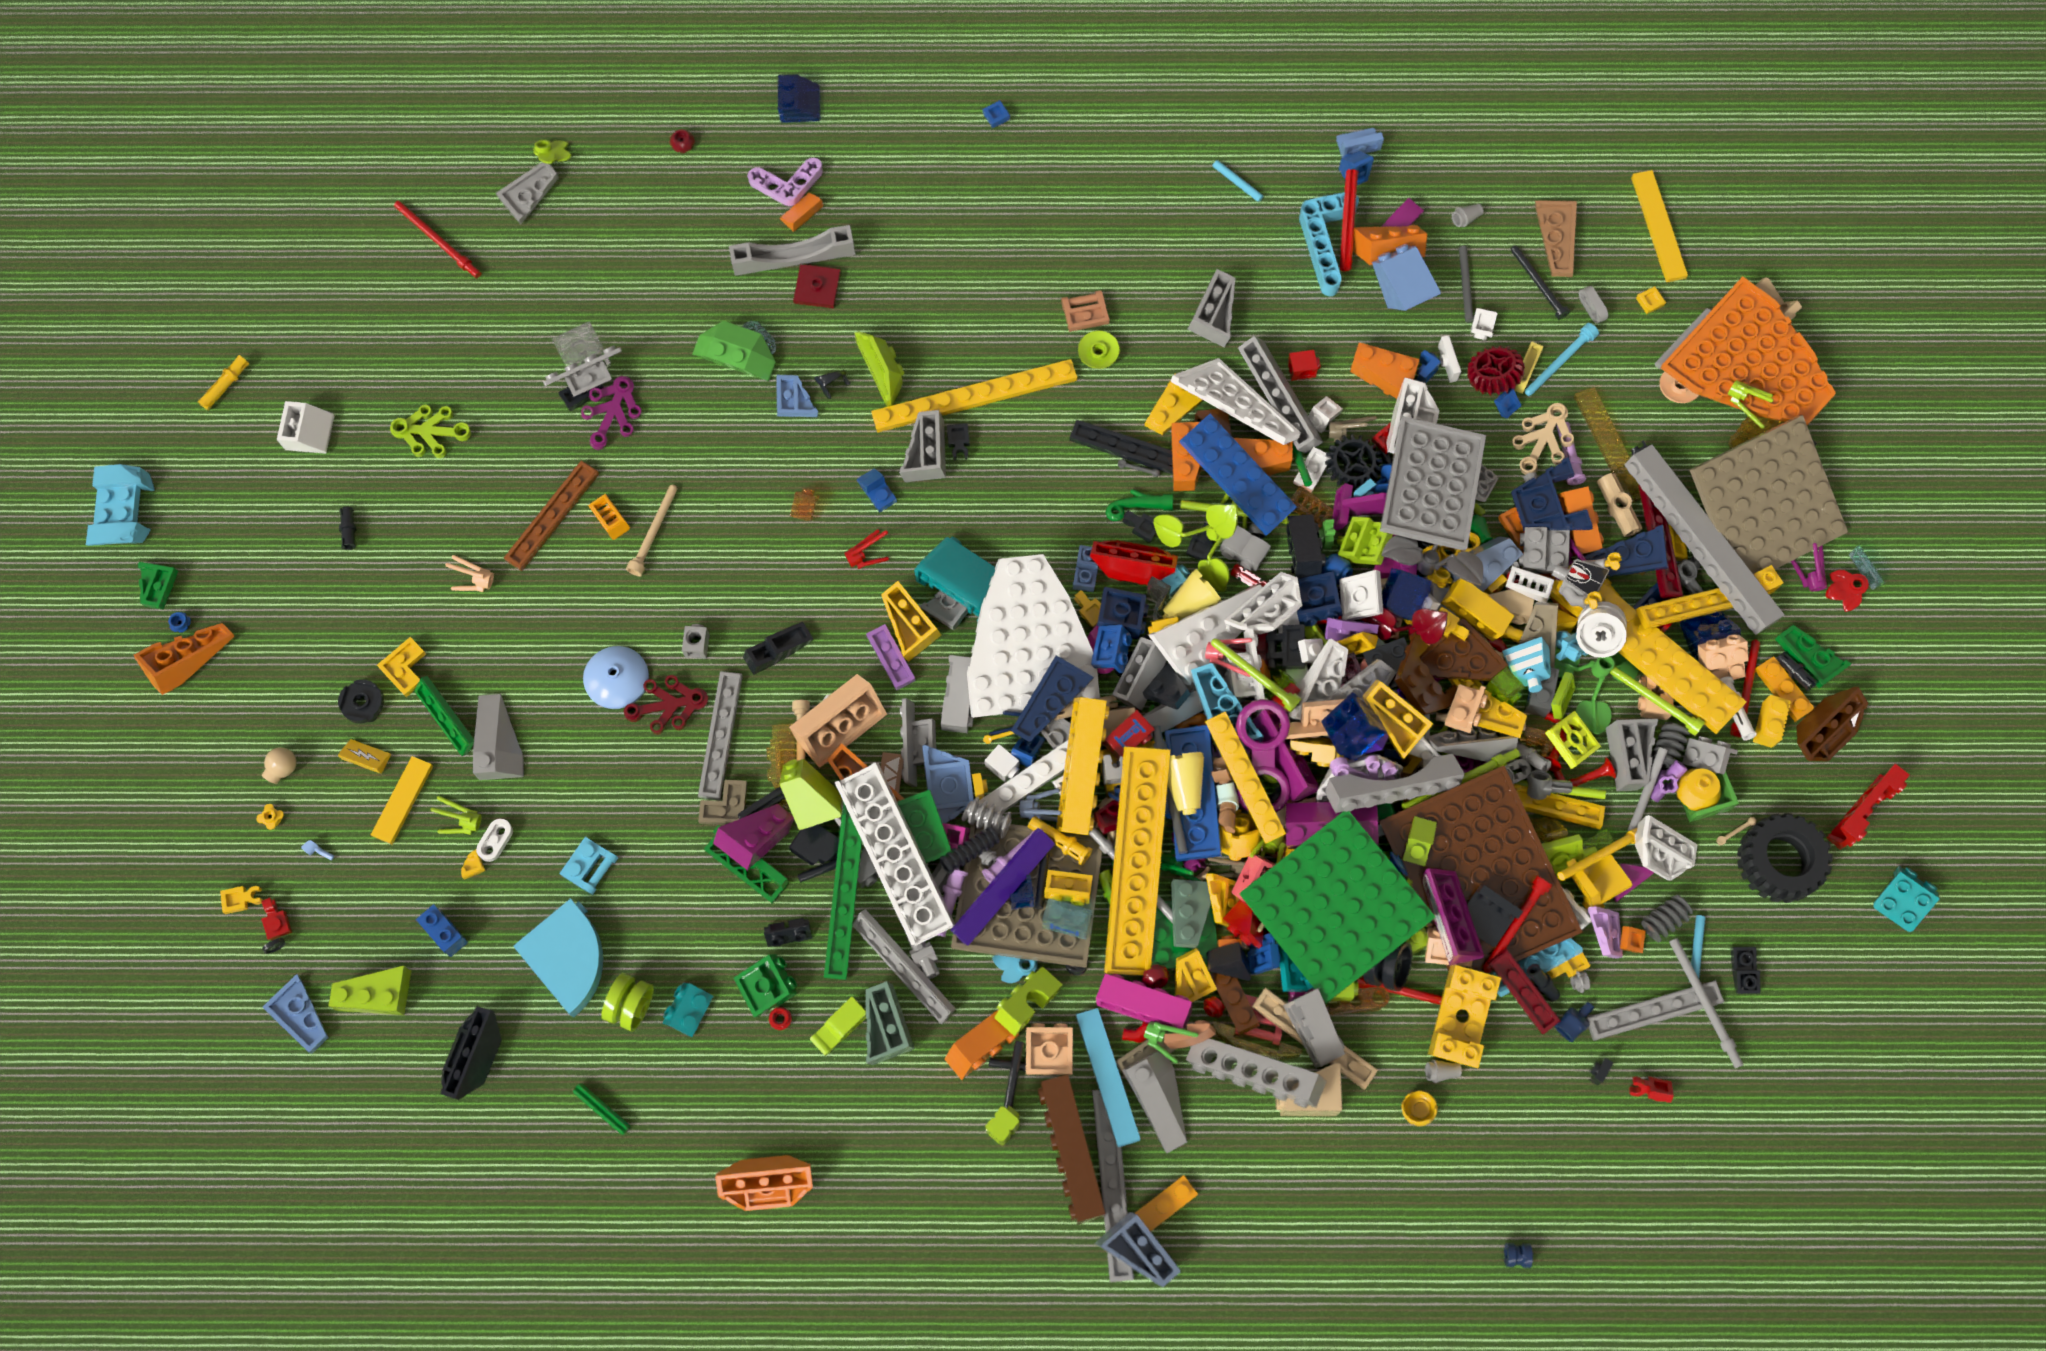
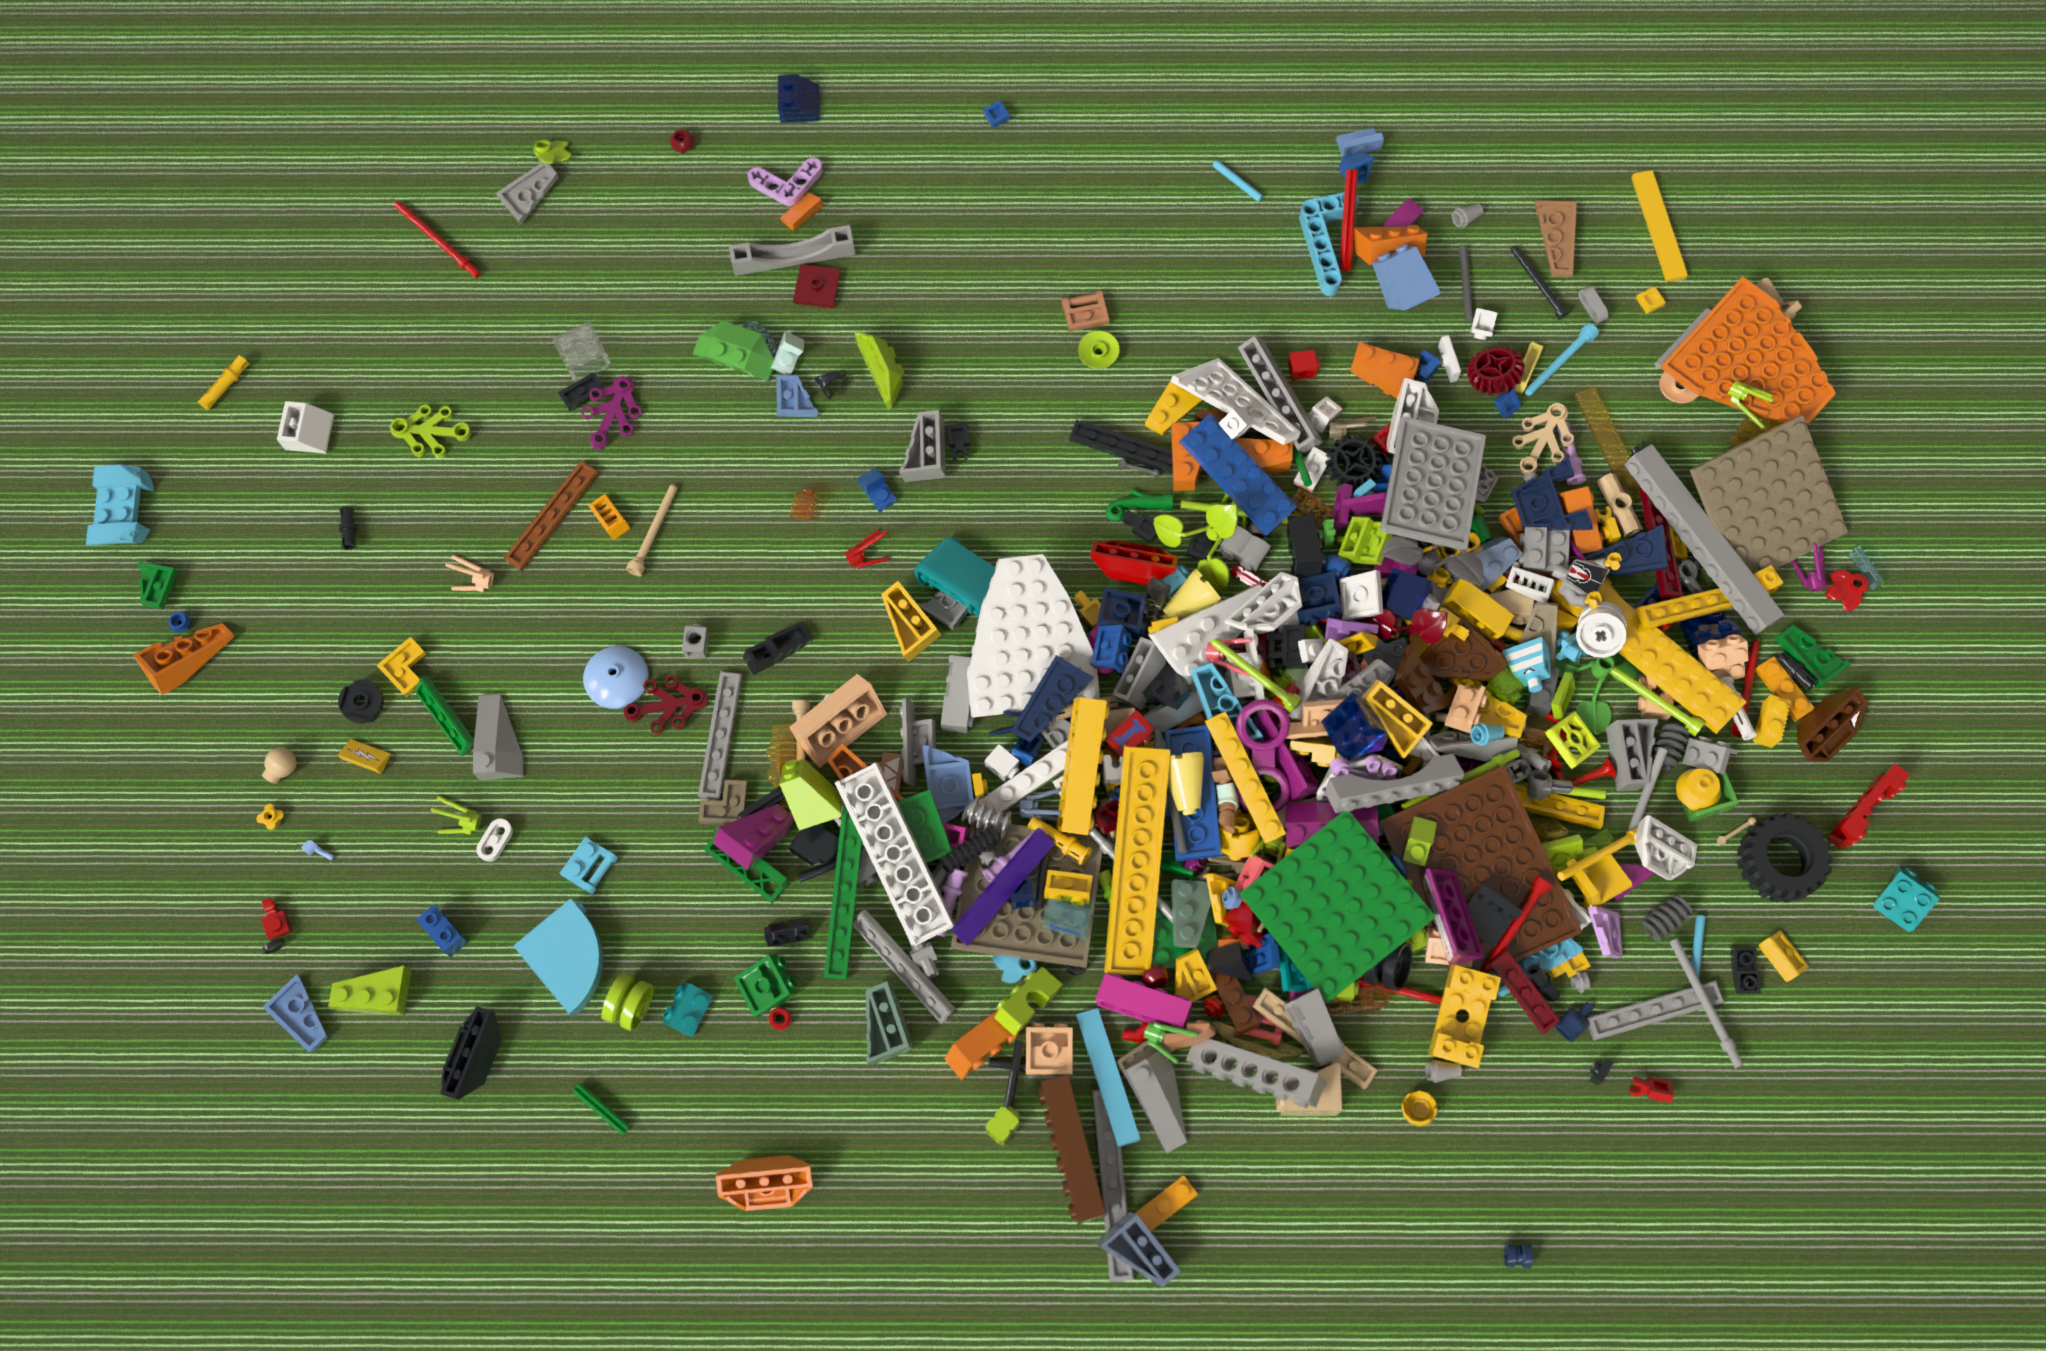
yellow plate [220,886,263,914] -> none
yellow tile [371,756,433,845] -> none
yellow tile [461,849,485,880] -> none
light grey bracket [543,346,622,397] -> none
lime piece [810,996,866,1056] -> none
medium lavender plate [866,624,915,691] -> none
yellow plate [871,359,1077,433] -> none
yellow hinge [983,731,1014,744] -> none
medium blue slope [1073,545,1098,592] -> none
light grey wedge [1188,269,1235,347] -> none
orange plate [1620,926,1646,953] -> none
medium lavender axle [1650,760,1688,803] -> none
none -> light aqua slope [771,331,804,375]
none -> white brick [1218,407,1255,439]
none -> medium blue plate [1222,886,1242,909]
none -> medium azure cone [1470,723,1505,746]
none -> yellow plate [1595,506,1621,546]
none -> yellow slope [1758,930,1809,982]

